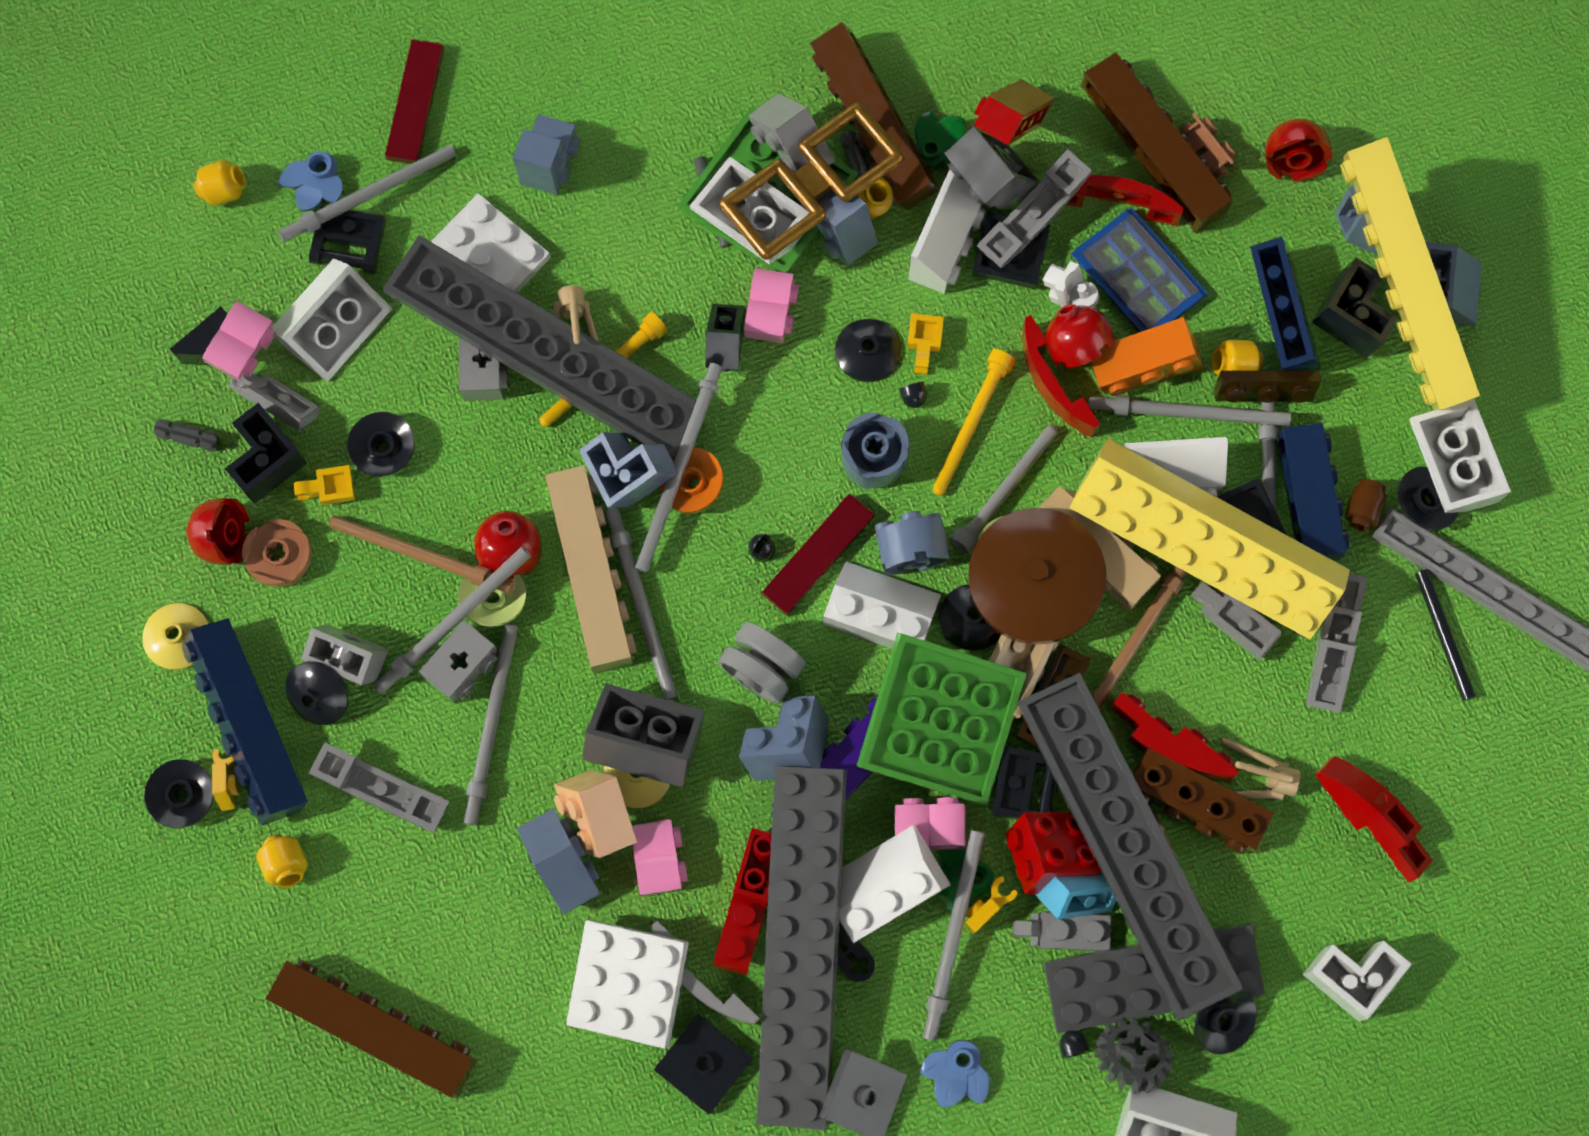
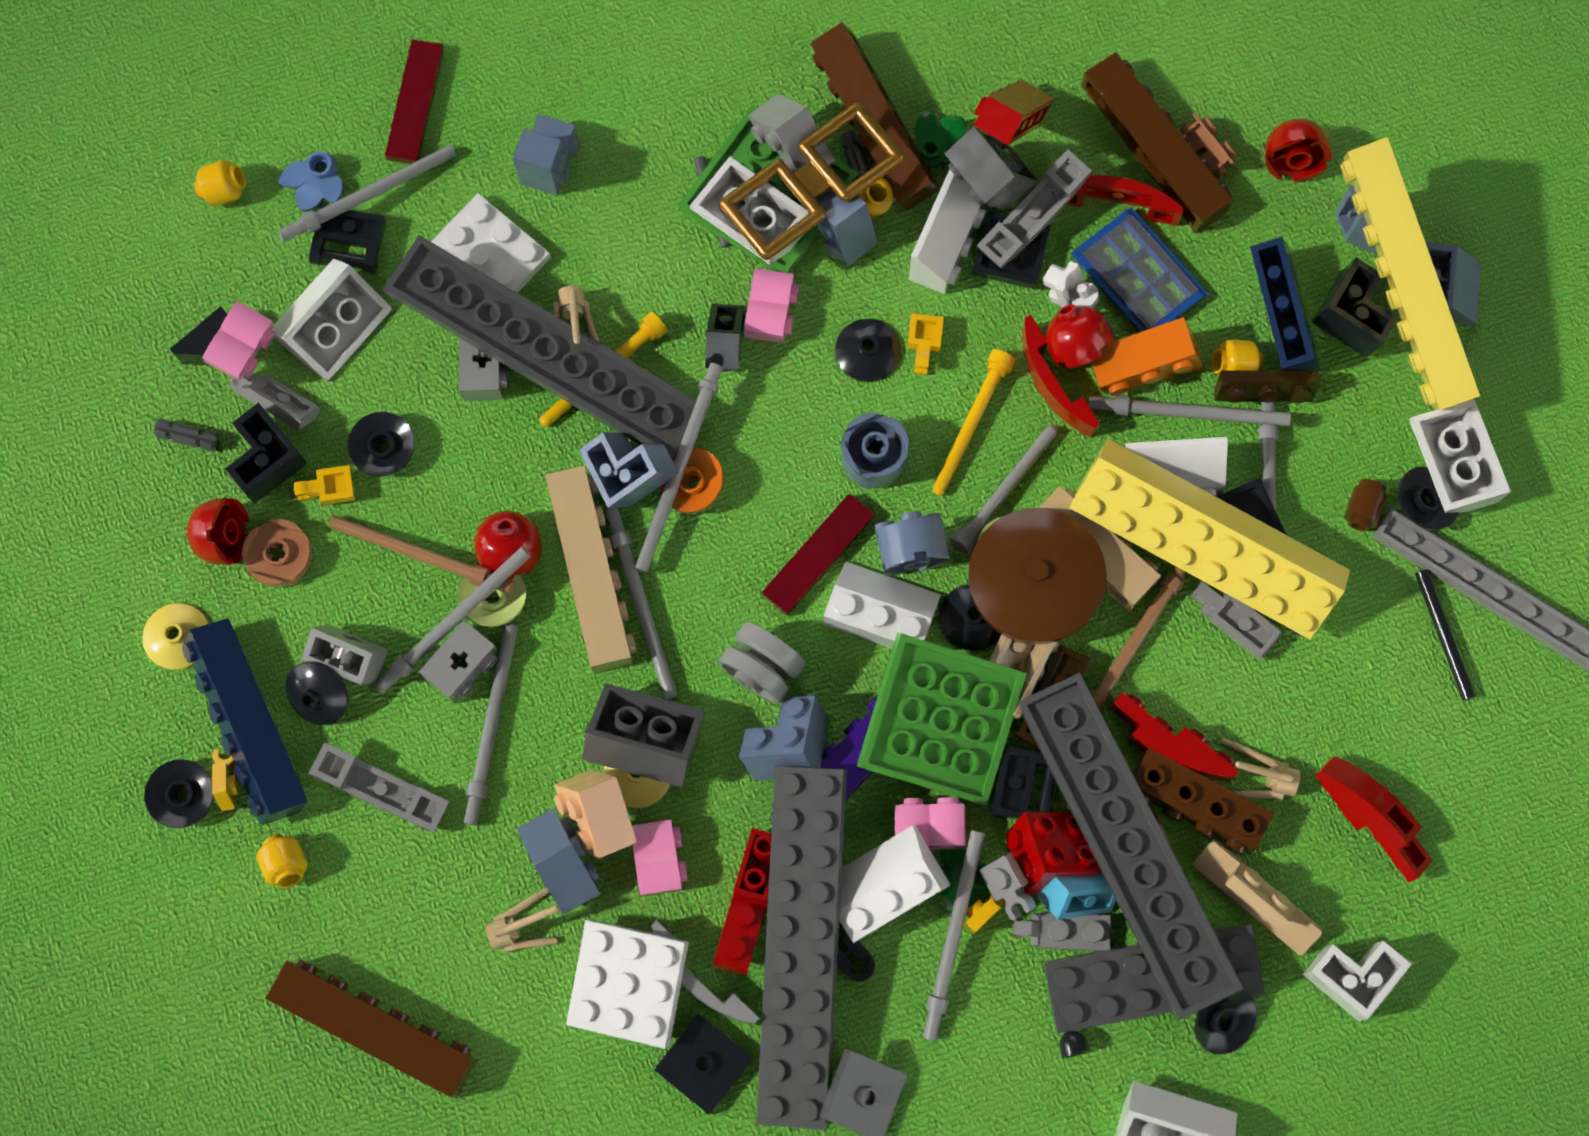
black hinge [748,534,775,562] -> none
black hinge [899,382,927,408] -> none
medium blue plate [920,1040,990,1108] -> none
dark grey gear [1094,1017,1174,1094] -> none
dark blue brick [1277,423,1349,561] -> none
light grey slope [1306,573,1368,713] -> none
none -> tan plant [485,887,559,953]
none -> light grey plate [979,852,1036,921]
none -> tan bracket [1193,840,1323,955]

